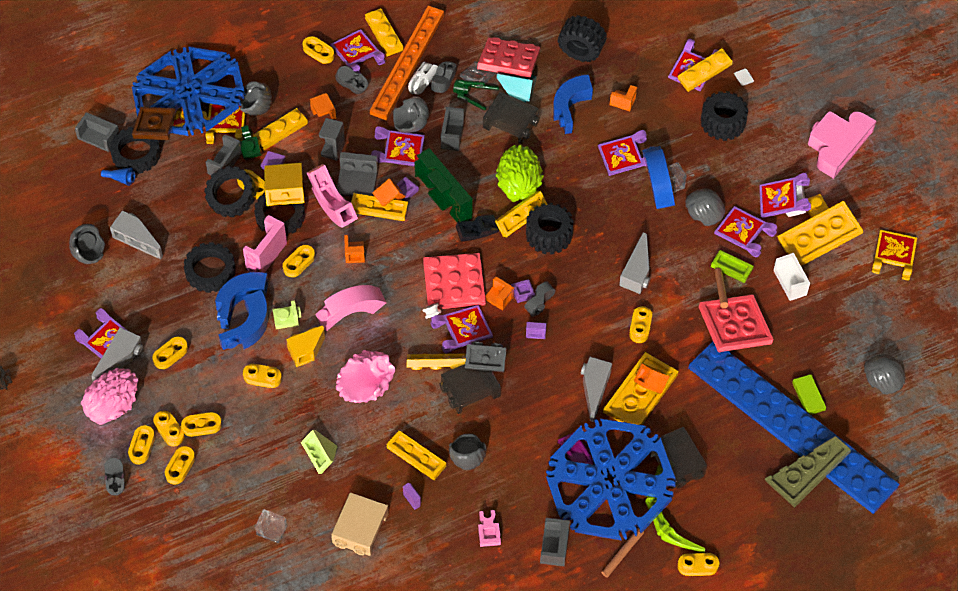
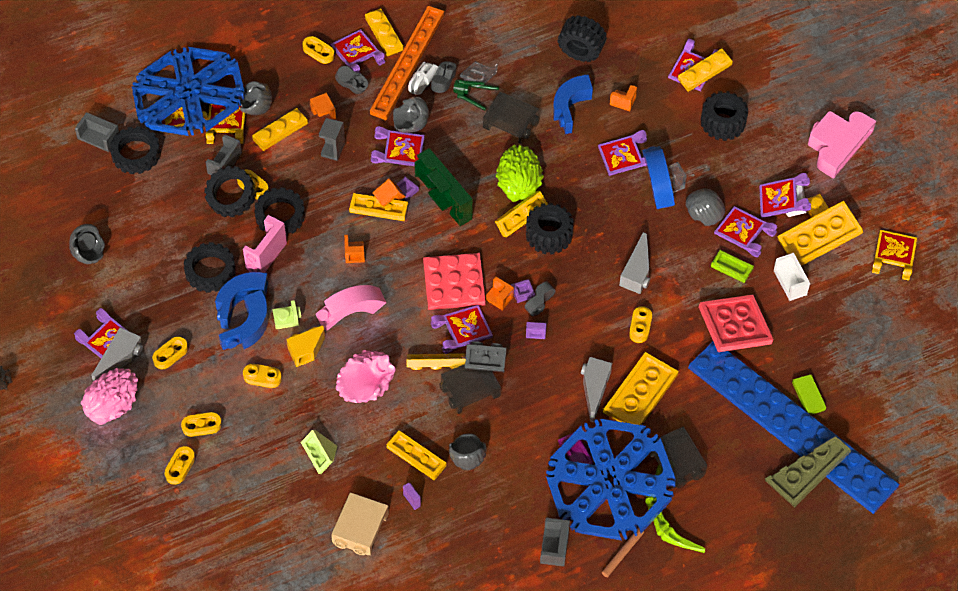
blue cone [101,167,136,186] -> none
dark grey piece [104,458,125,496] -> none
light grey slope [110,211,163,259] -> none
yellow plate [128,425,155,464] -> none
reddish brown tile [132,107,177,140] -> none
yellow plate [153,411,185,446] -> none
dark green plate [240,125,263,160] -> none
clear panel [255,509,287,543] -> none
medium lavender tile [261,151,285,169] -> none
yellow panel [264,163,304,206] -> none
yellow plate [283,245,315,277] -> none
bright pink arch [307,164,358,227] -> none
dark grey bracket [337,152,378,197] -> none
white bush [422,303,441,319] -> none
dark grey panel [441,107,464,151] -> none
black slope [455,215,499,241] -> none
coral plate [477,37,540,78] -> none
bright pink plate [478,510,501,547] -> none
slope [496,73,537,104] -> none
orange panel [634,363,670,394] -> none
yellow plate [678,553,719,576] -> none
nougat bar [714,268,728,308] -> none
white sticker [734,69,754,86] -> none
dark grey piece [864,354,906,395] -> none

